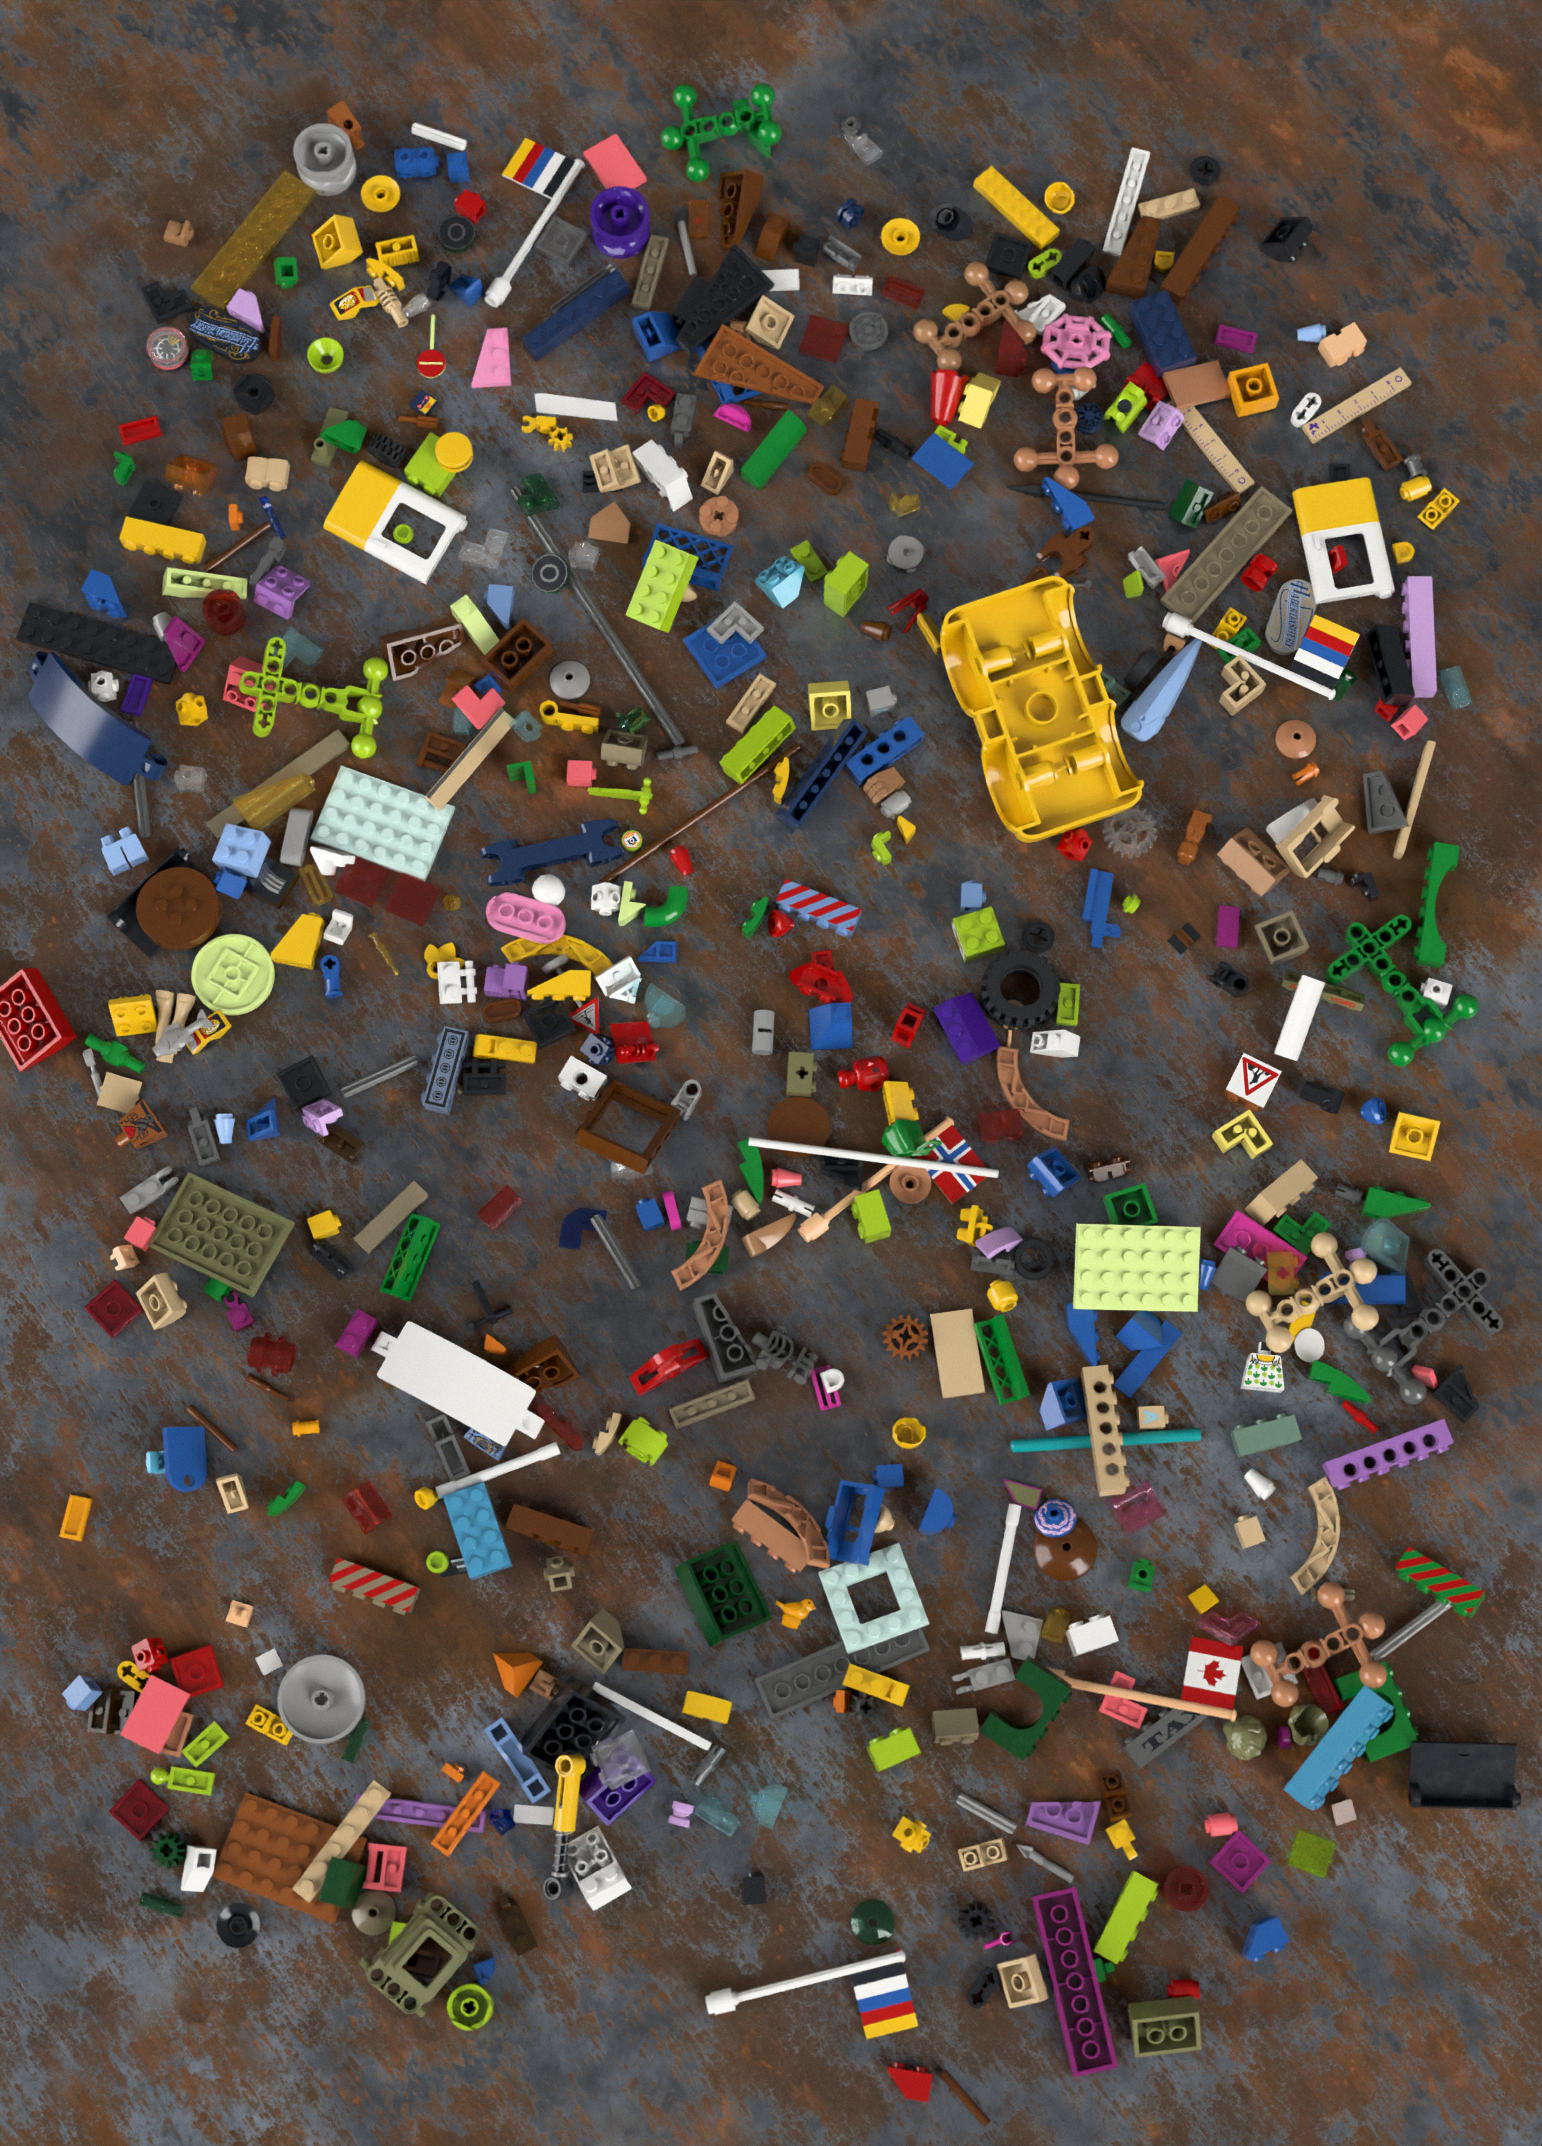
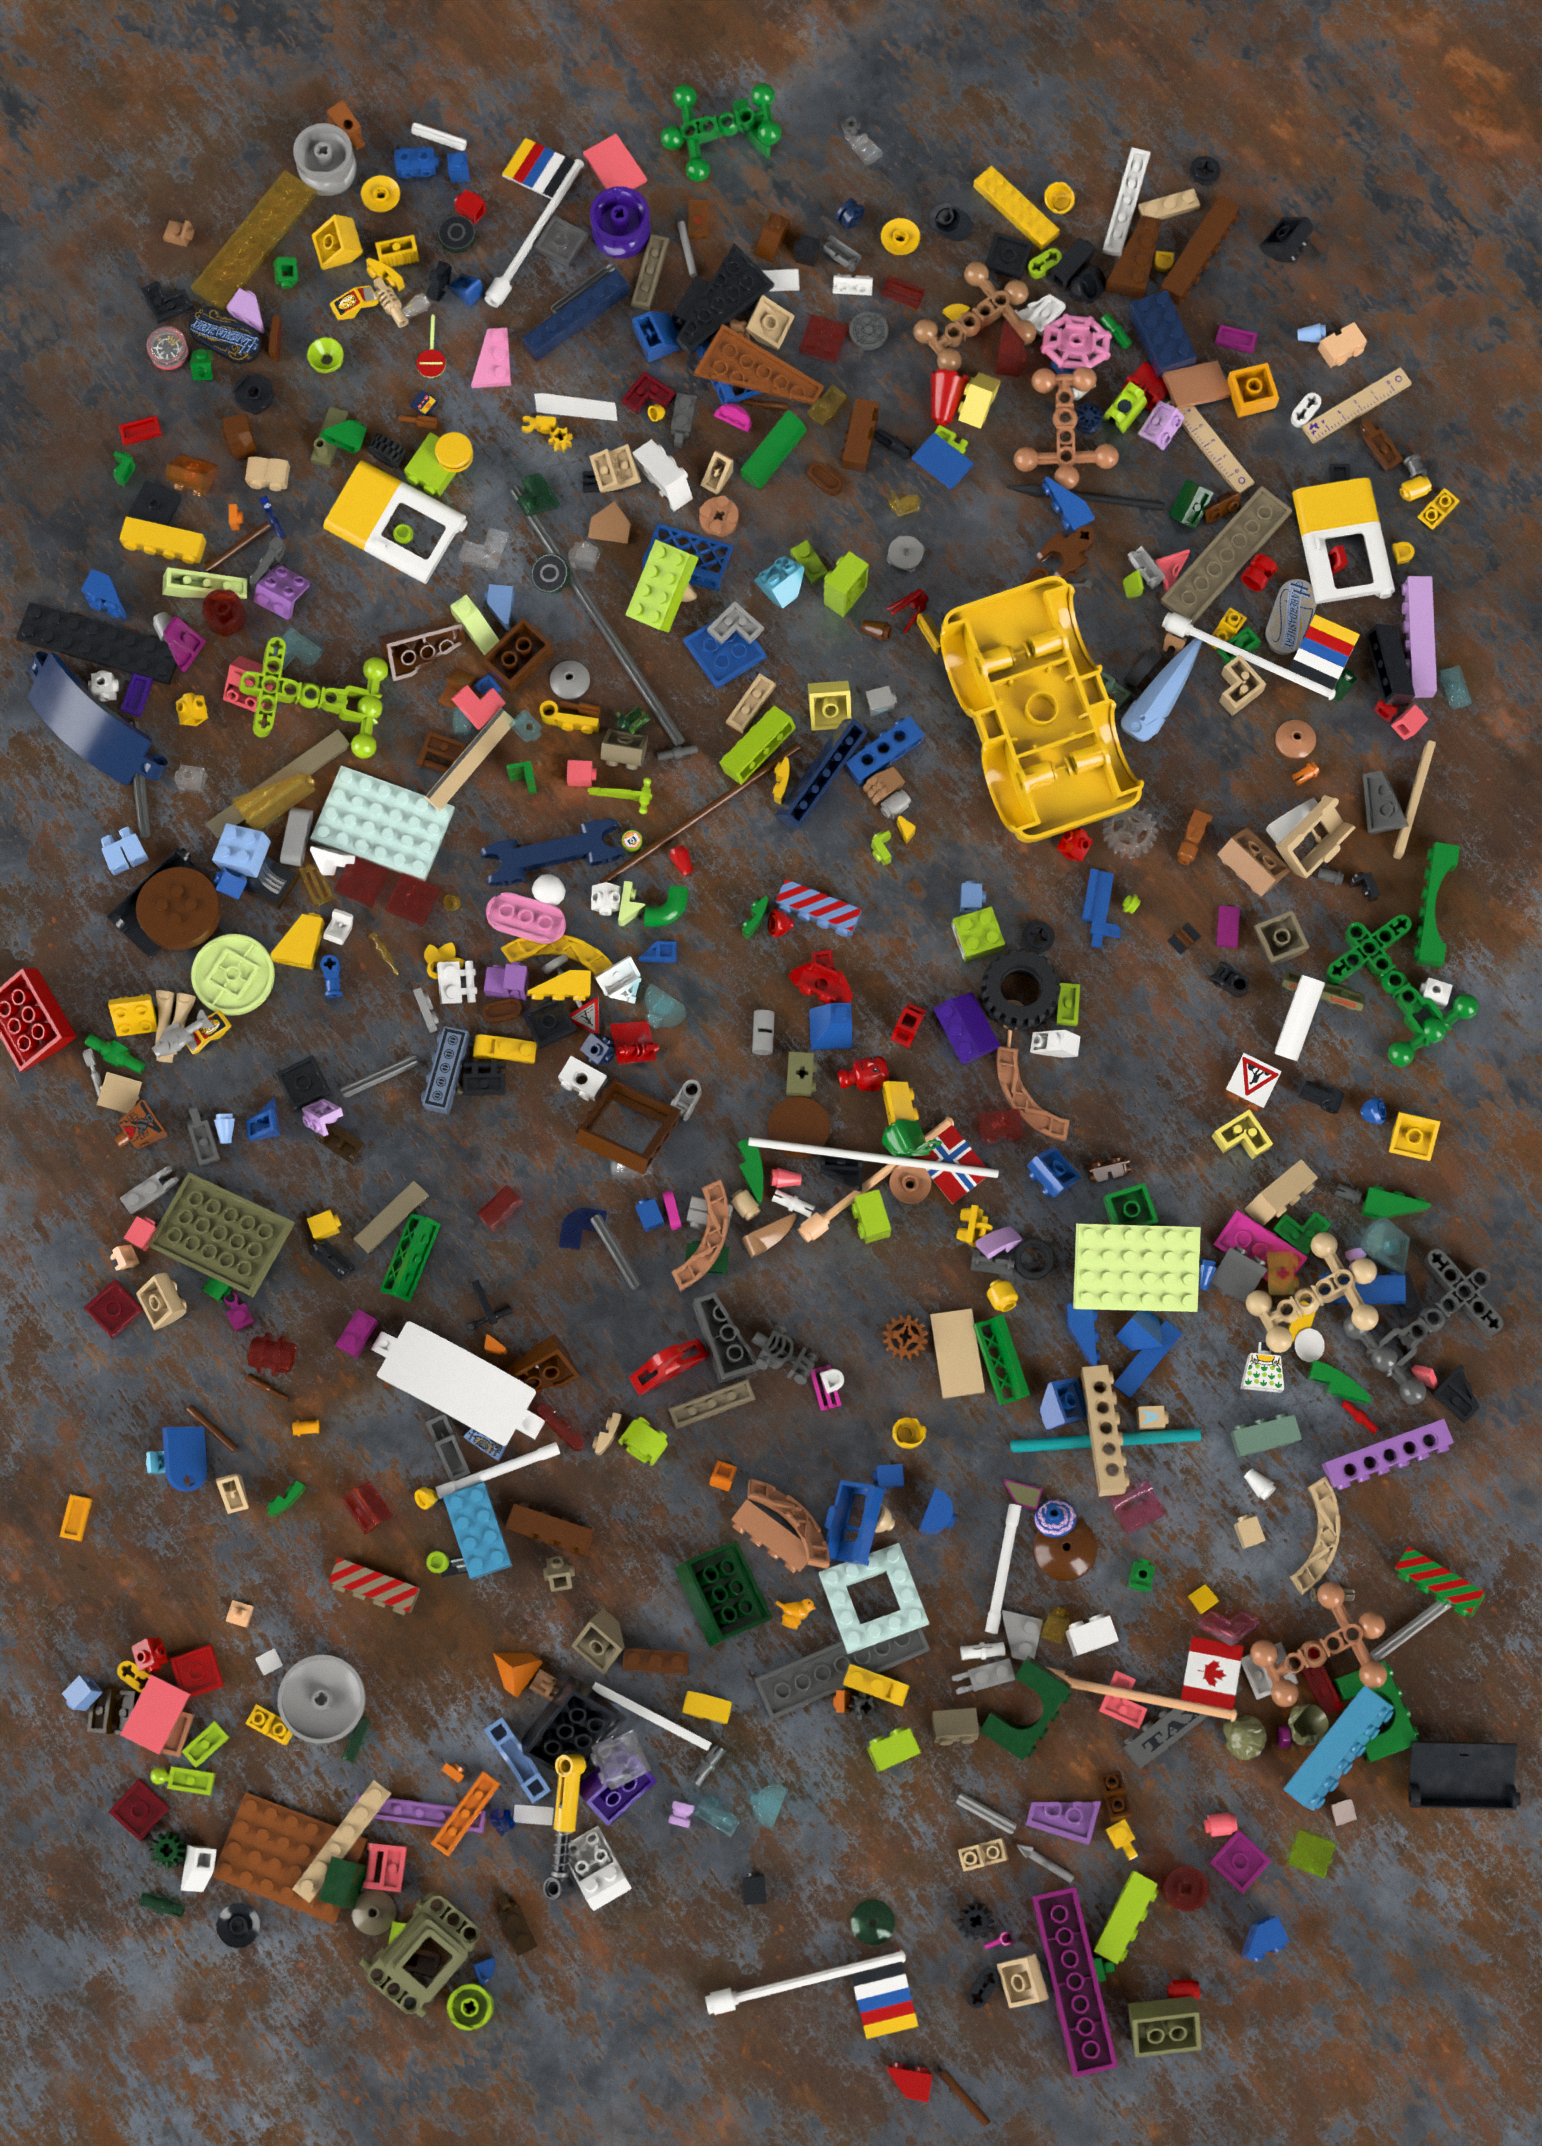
reddish brown wedge [718,169,764,250] -> none
yellow brick [892,1816,931,1853] -> none
none -> light grey plate [413,988,439,1033]

